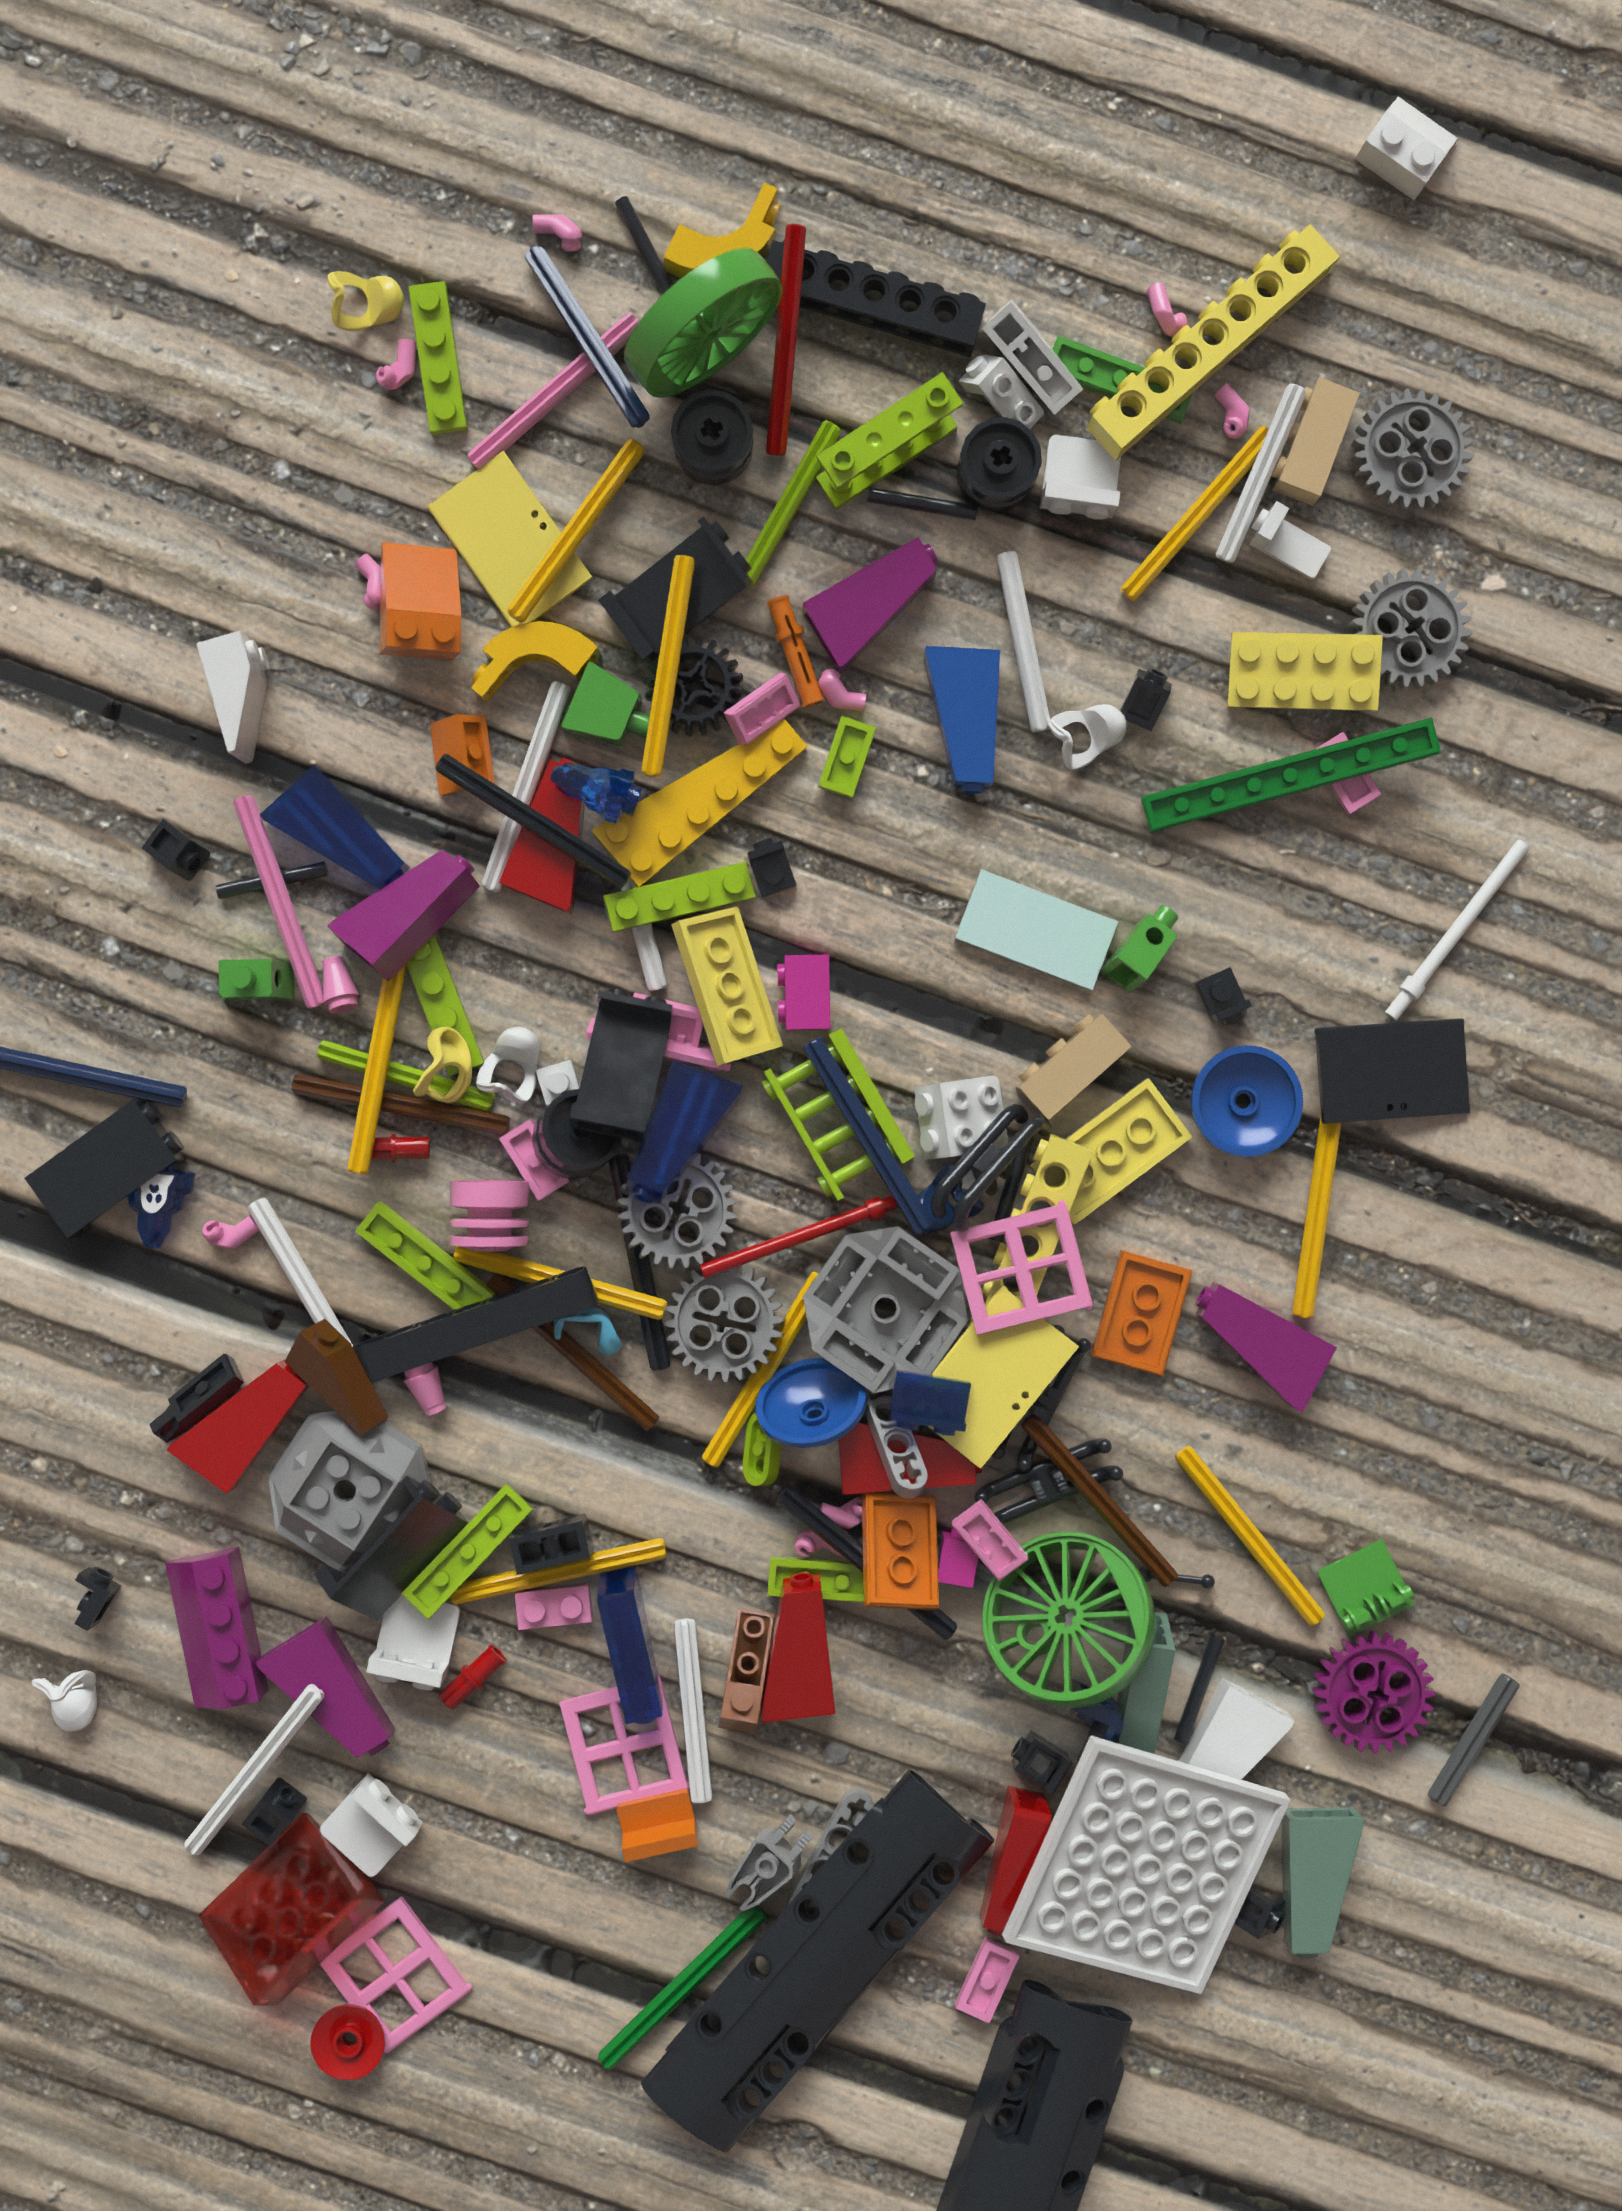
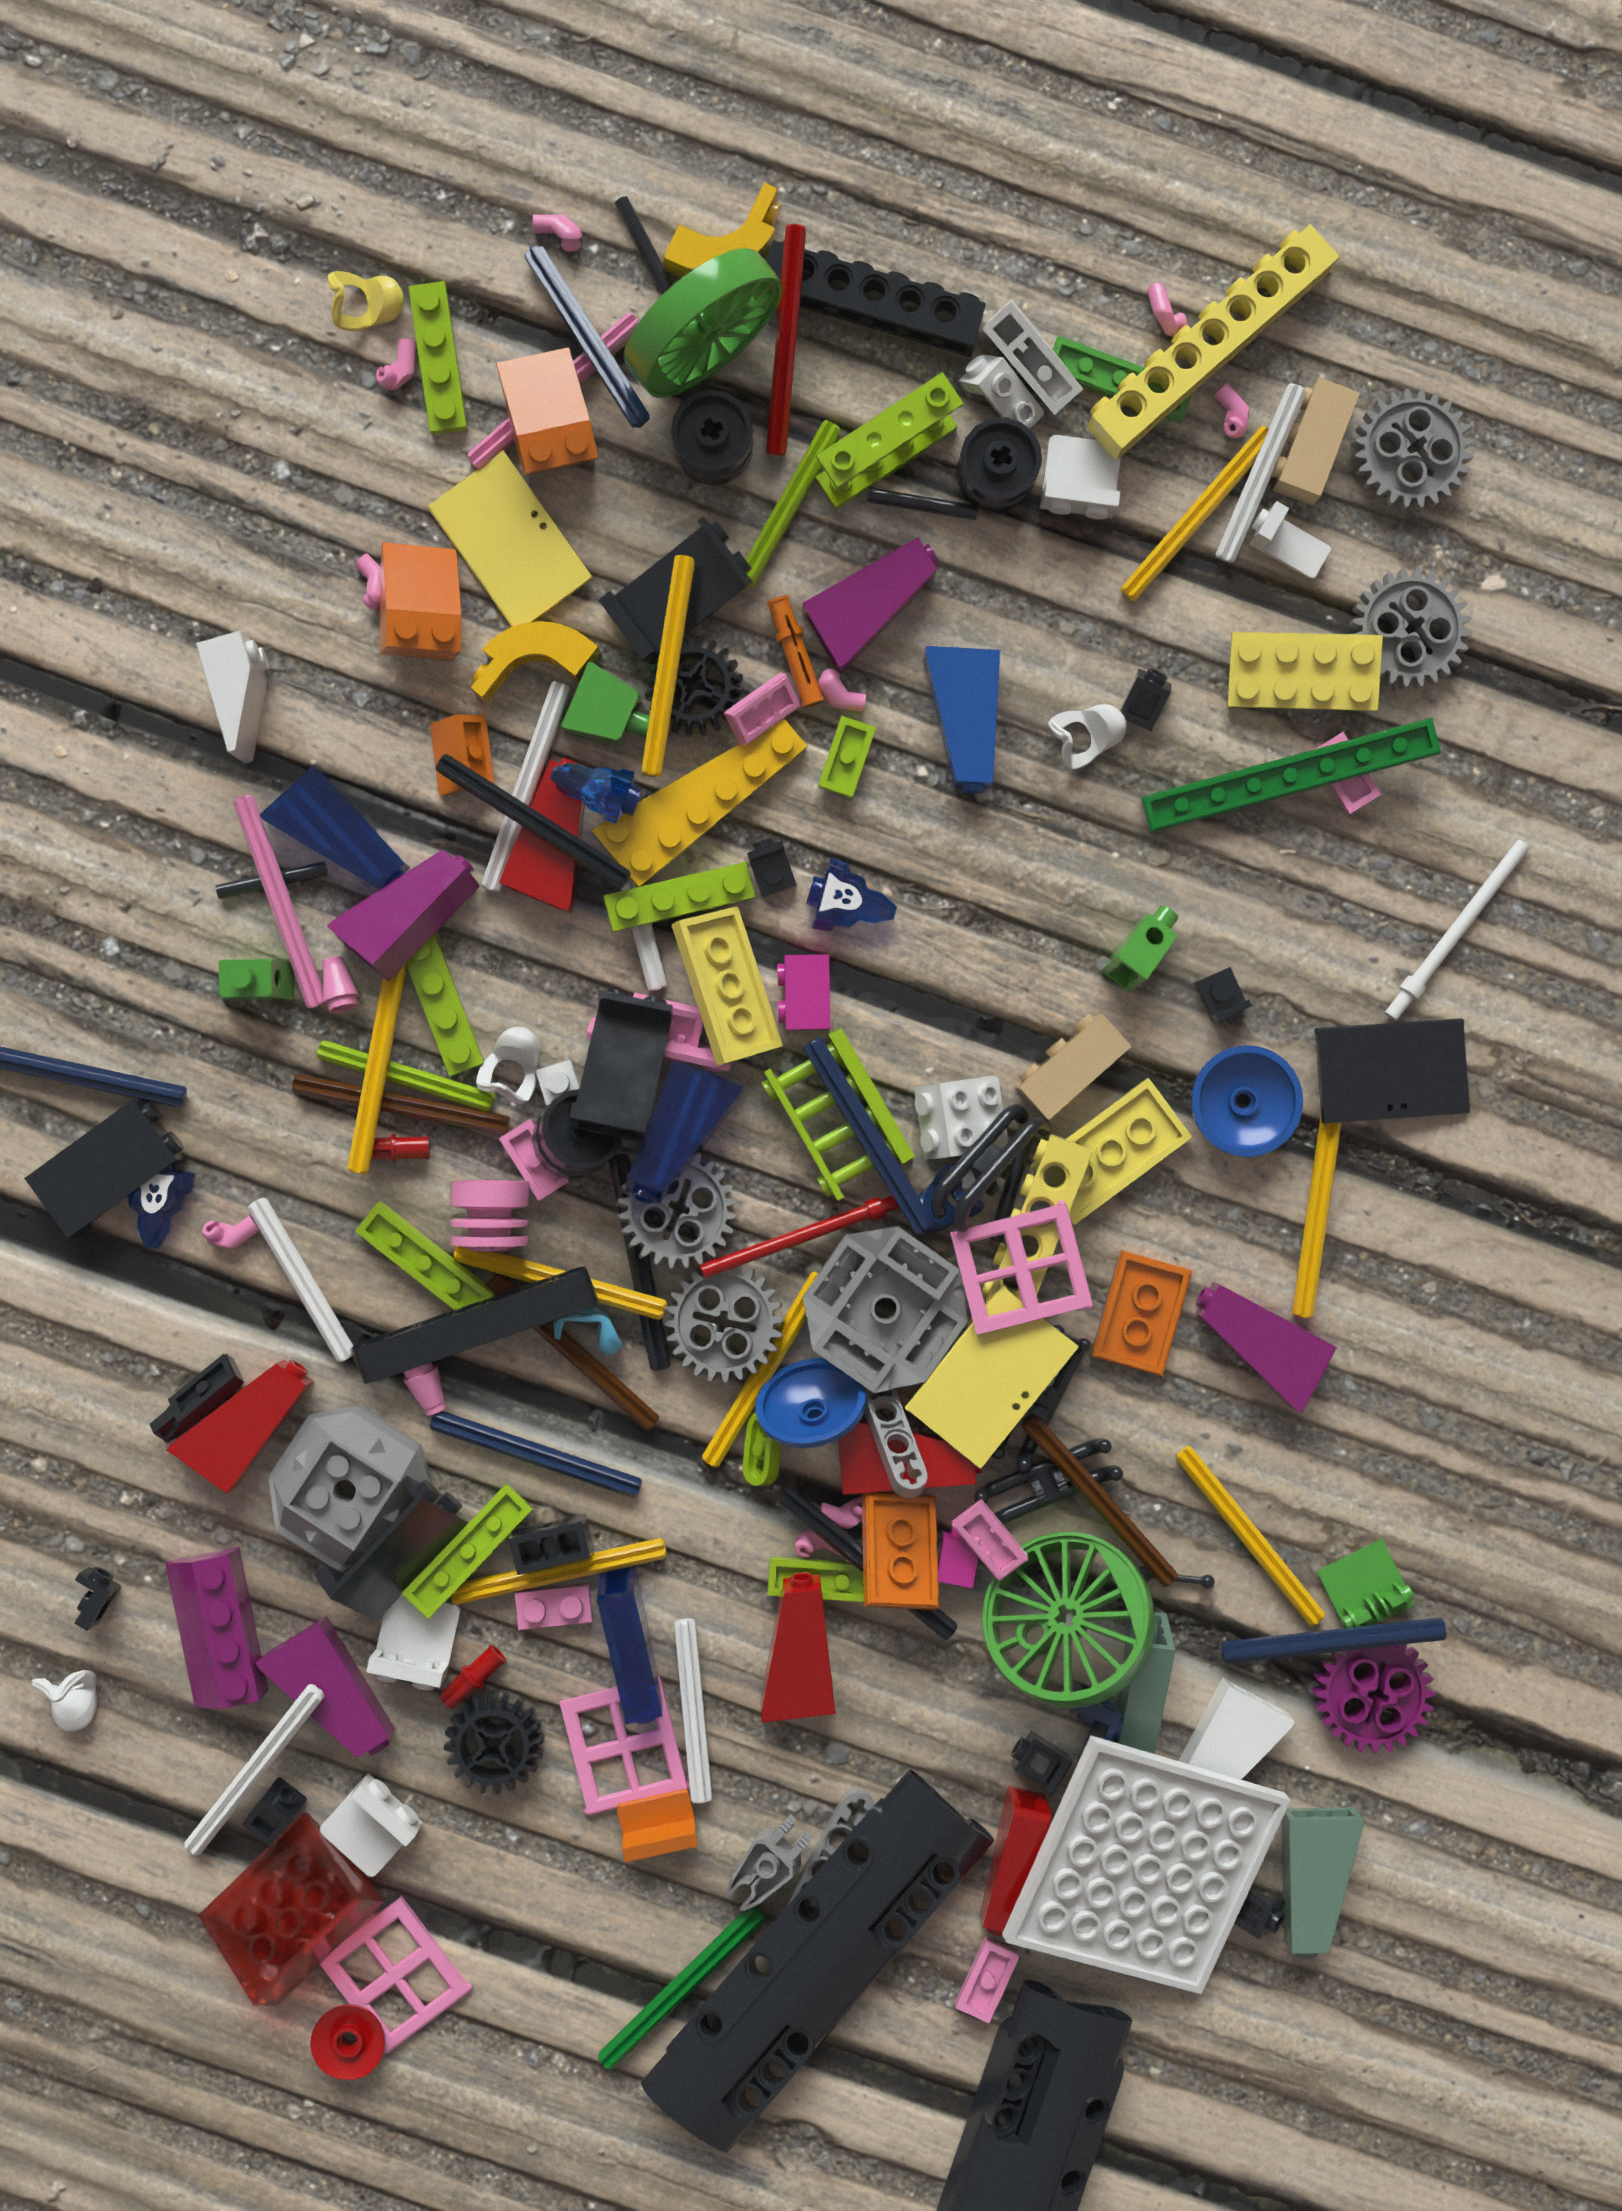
black bracket [141,818,211,881] -> none
reddish brown slope [284,1319,388,1437] -> none
light yellow piece [412,1027,472,1103] -> none
yellow axle [508,438,644,623] -> none
dark orange slope [718,1608,775,1734] -> none
clear blue bracket [889,1369,971,1436] -> none
light aqua tile [954,869,1118,991] -> none
white axle [997,551,1050,732] -> none
black bar [1174,1634,1225,1744] -> none
white slope [1355,97,1458,200] -> none
dark grey axle [1428,1673,1520,1807] -> none
none -> dark blue axle [430,1411,642,1498]
none -> black gear [444,1691,545,1795]
none -> slope [496,347,599,476]
none -> clear blue rock [806,857,897,932]
none -> dark blue axle [1221,1618,1447,1664]

